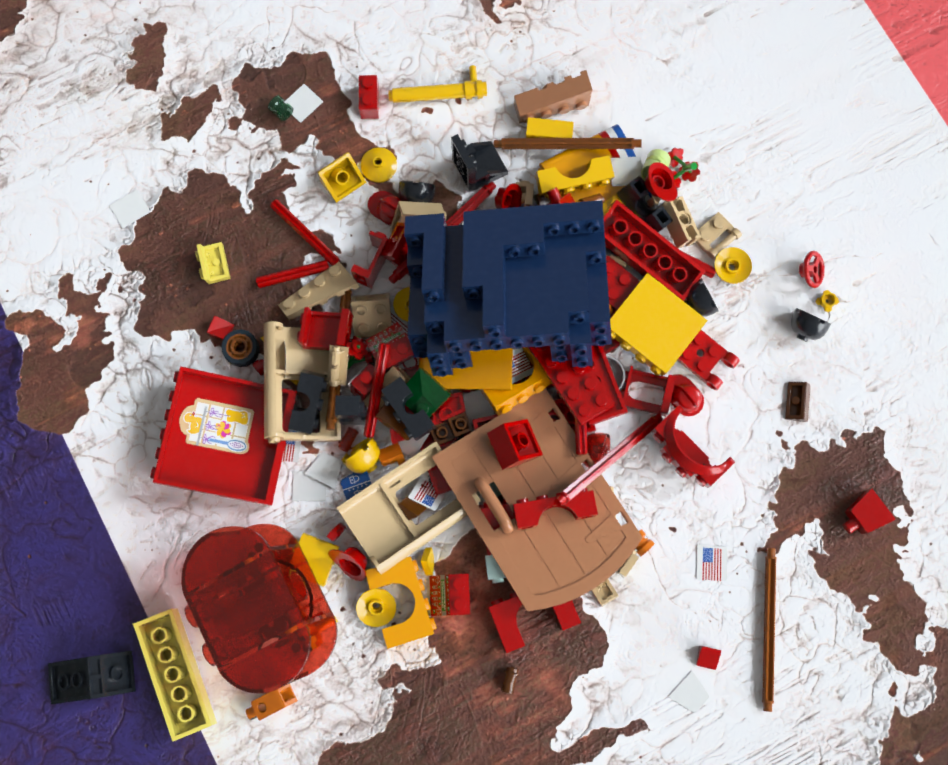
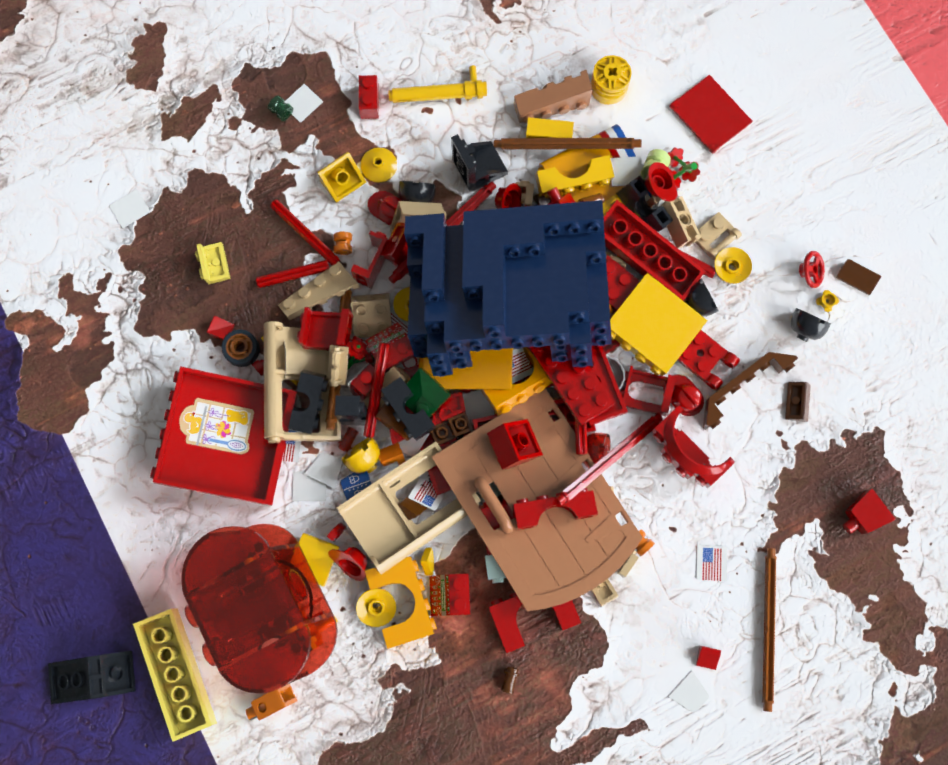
none -> orange wheel [334,231,352,255]
none -> yellow wheel [591,55,632,105]
none -> red piece [669,75,753,154]
none -> reddish brown slope [703,352,799,430]
none -> reddish brown slope [836,259,882,296]

